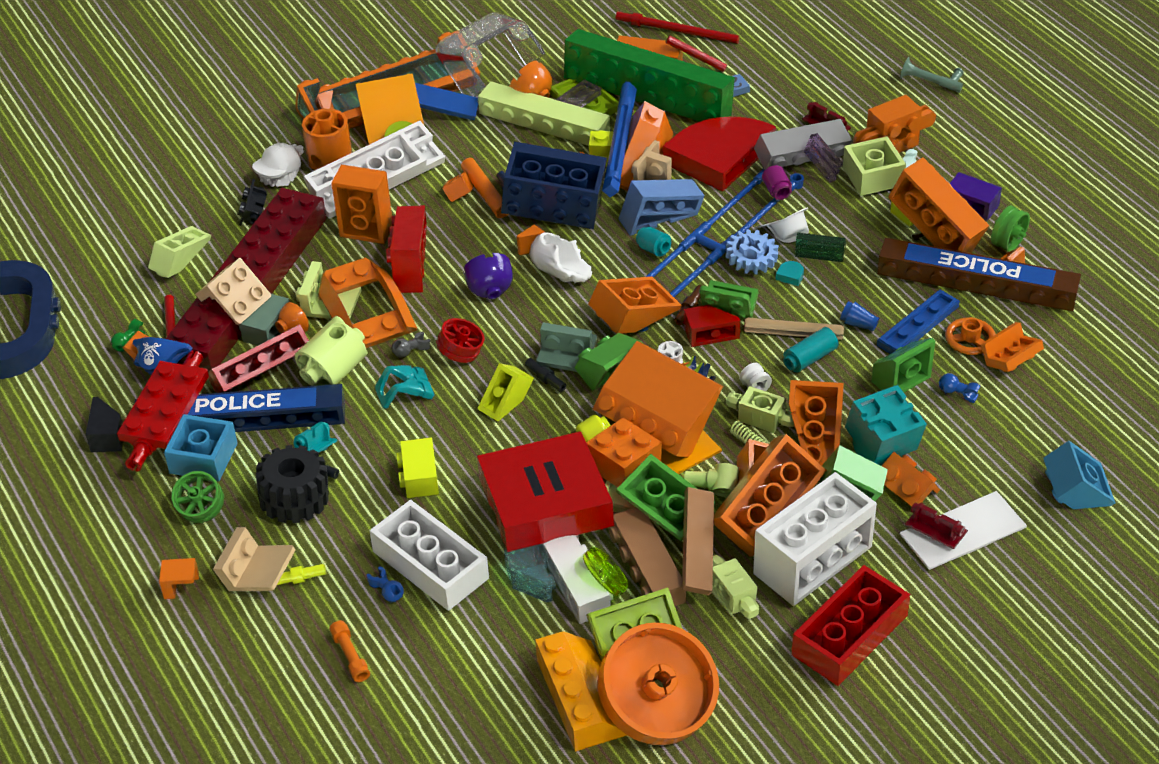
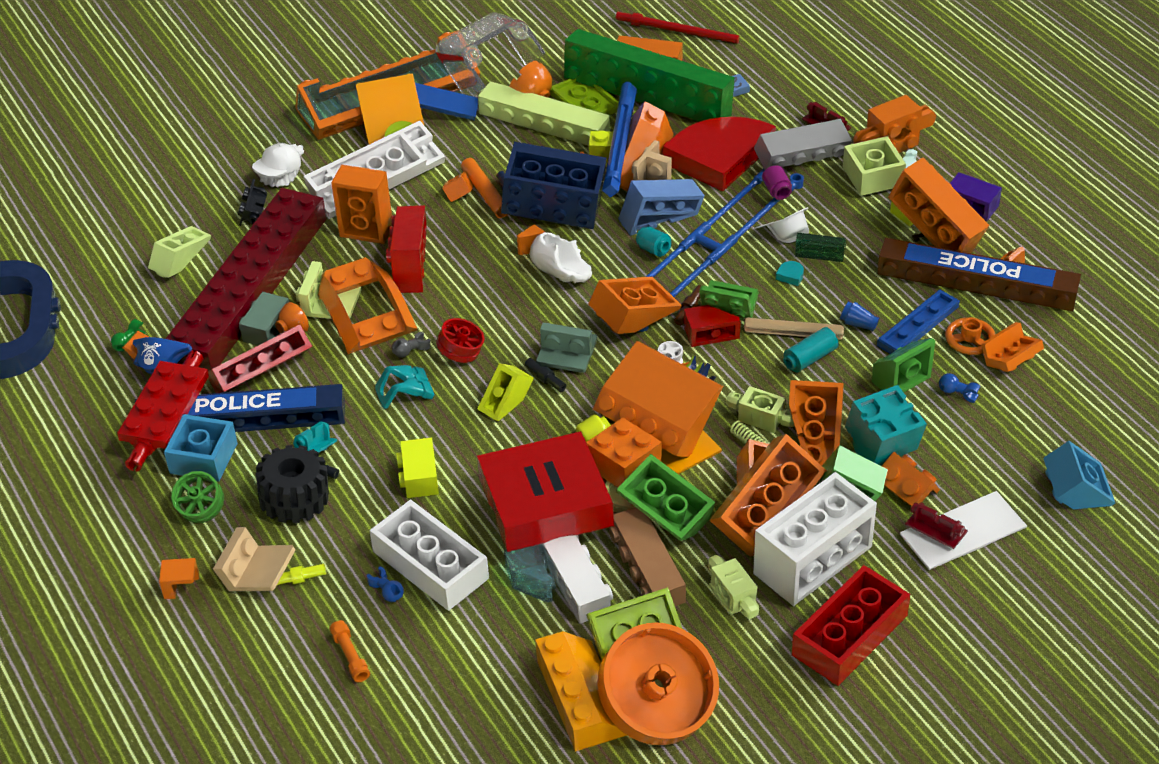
black slope [86,397,124,453] -> none
red bar [164,295,176,337] -> none
tan bracket [195,258,271,325] -> none
yellowish green cylinder [295,316,368,386] -> none
orange cylinder [302,108,352,170] -> none
orange slope [314,90,334,110] -> none
dark purple cylinder [463,253,513,299] -> none
tile [556,80,601,107] -> none
bright green slope [574,333,644,391] -> none
clear neon green tile [583,547,628,597] -> none
red bar [665,35,727,72] -> none
medium nougat tile [682,487,714,595] -> none
yellowish green pin [684,463,739,497] -> none
light blue gear [726,229,778,274] -> none
white wheel [739,363,772,391] -> none
tile [804,133,843,182] -> none
sand green piece [900,57,964,93] -> none
bright green wheel [991,205,1030,252] -> none

